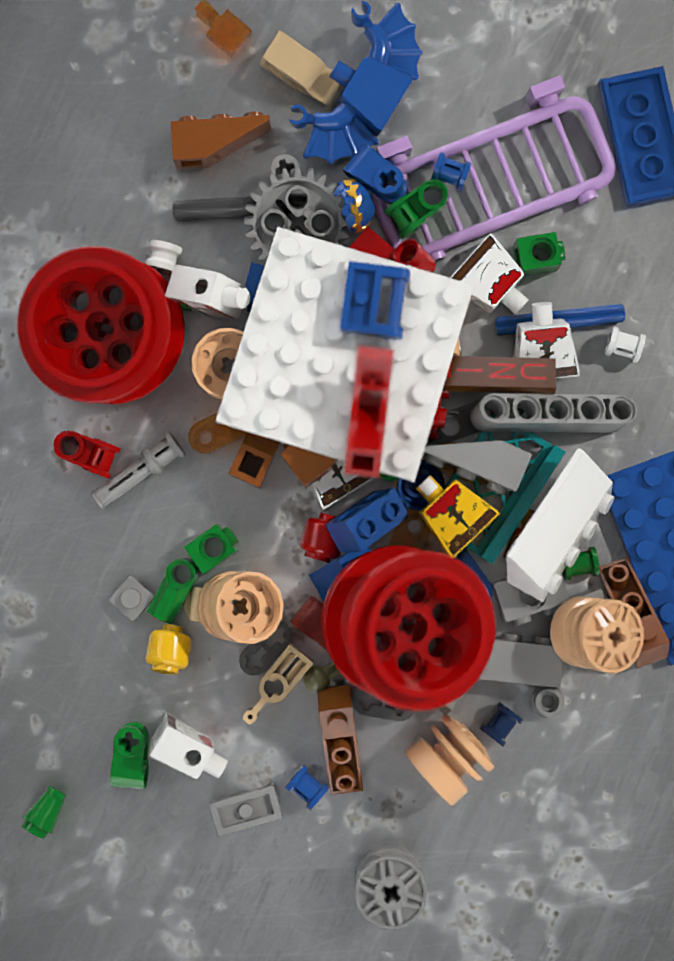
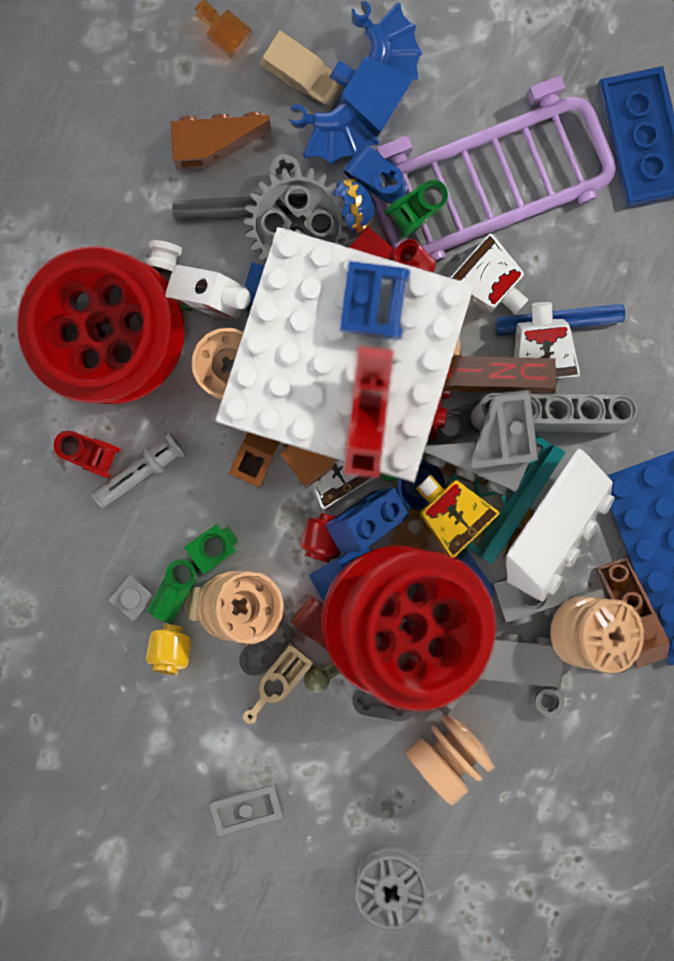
green cone [21,786,66,839] -> none
green piece [110,721,149,789] -> none
white torso [149,713,228,779] -> none
clear orange plate [188,412,247,454] -> none
blue bush [285,765,329,810] -> none
dark orange slope [317,685,363,795] -> none
blue bush [431,152,472,191] -> none
dark blue bush [479,702,523,747] -> none
green brick [513,232,565,277] -> none
green bush [562,546,600,581] -> none
white bush [604,326,646,363] -> none
none -> light grey wing [470,390,538,469]

